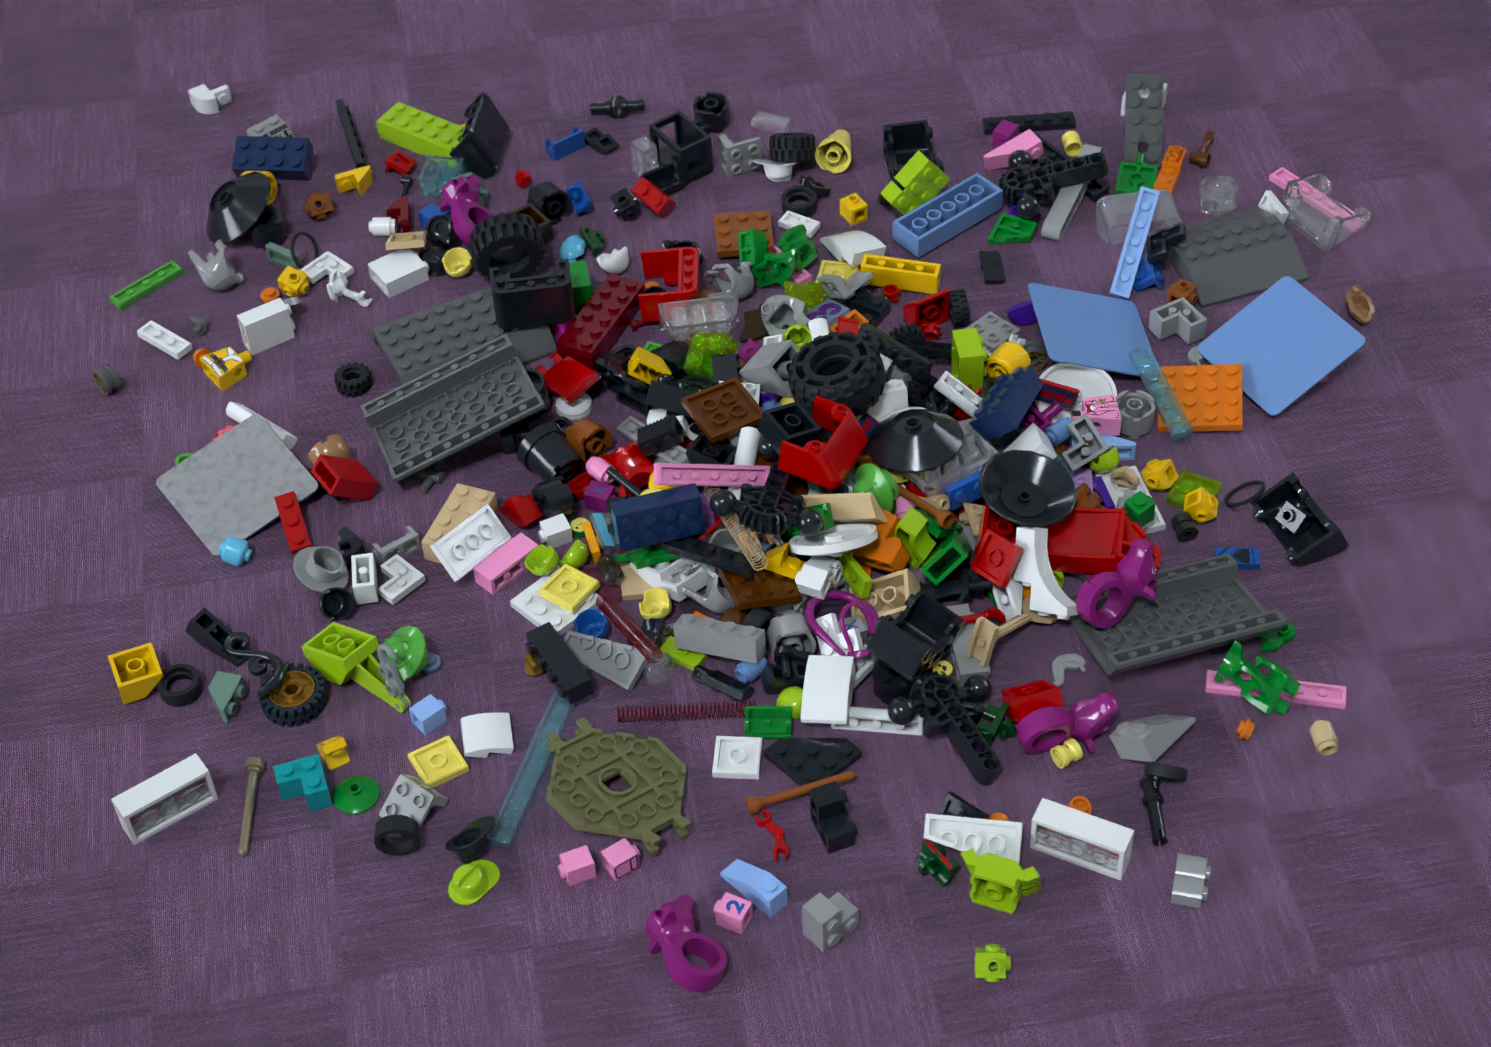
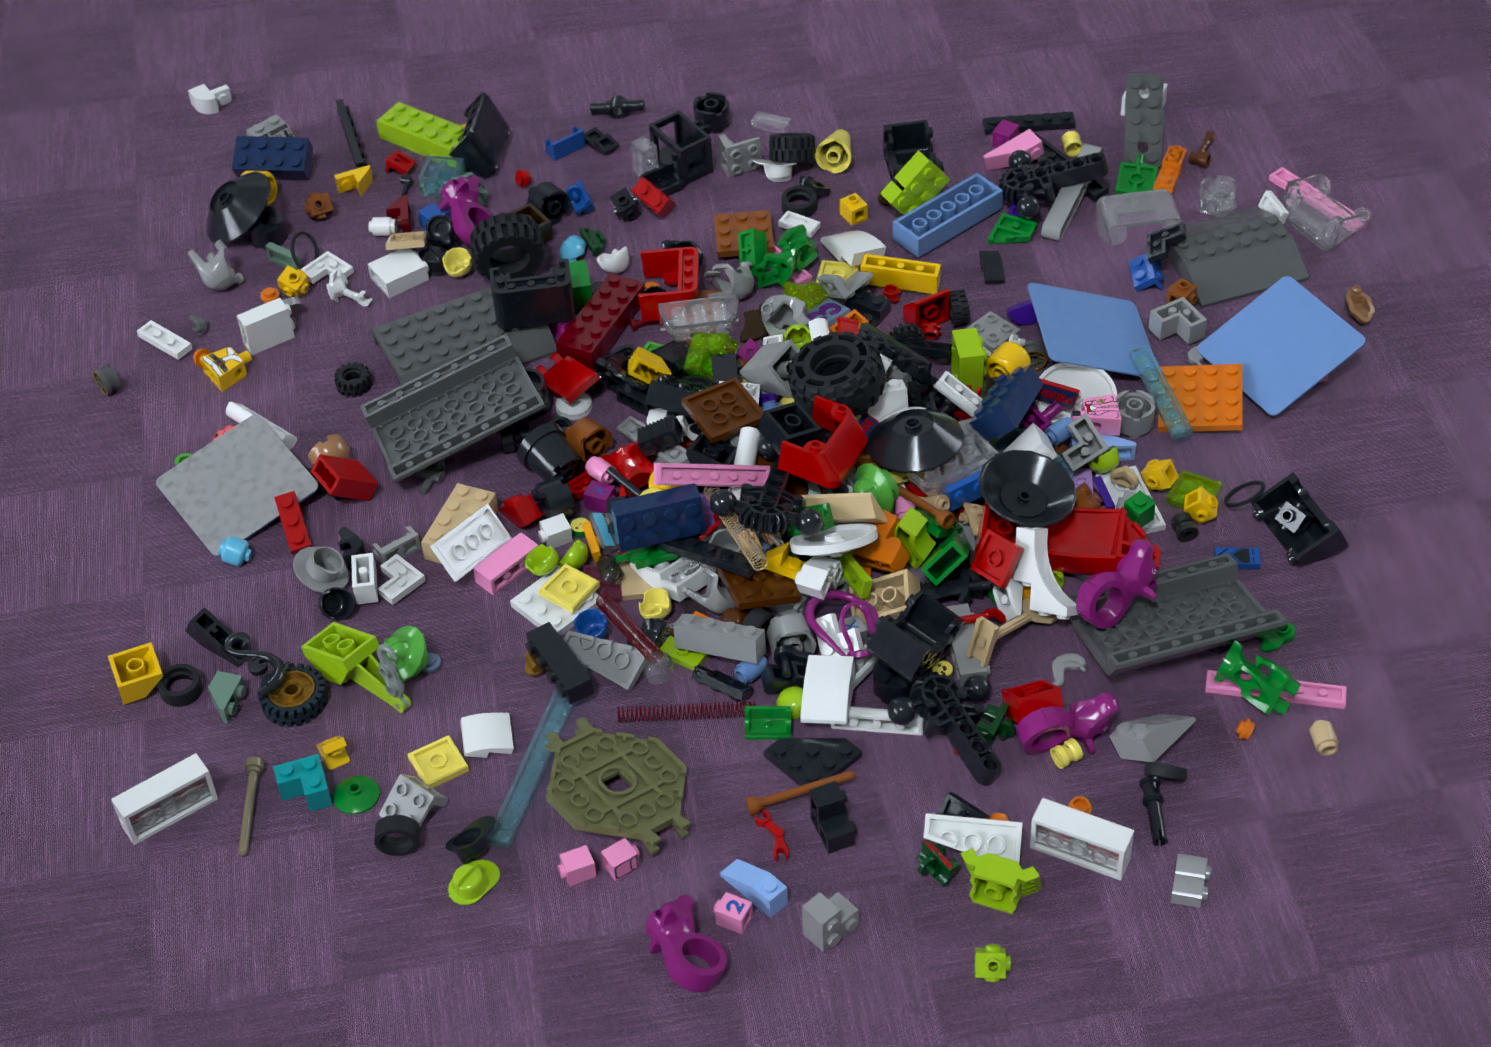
bright green tile [109,260,184,311] -> none
light blue brick [409,694,447,736] -> none
white tile [712,736,763,779] -> none
light blue plate [1109,186,1160,300] -> none

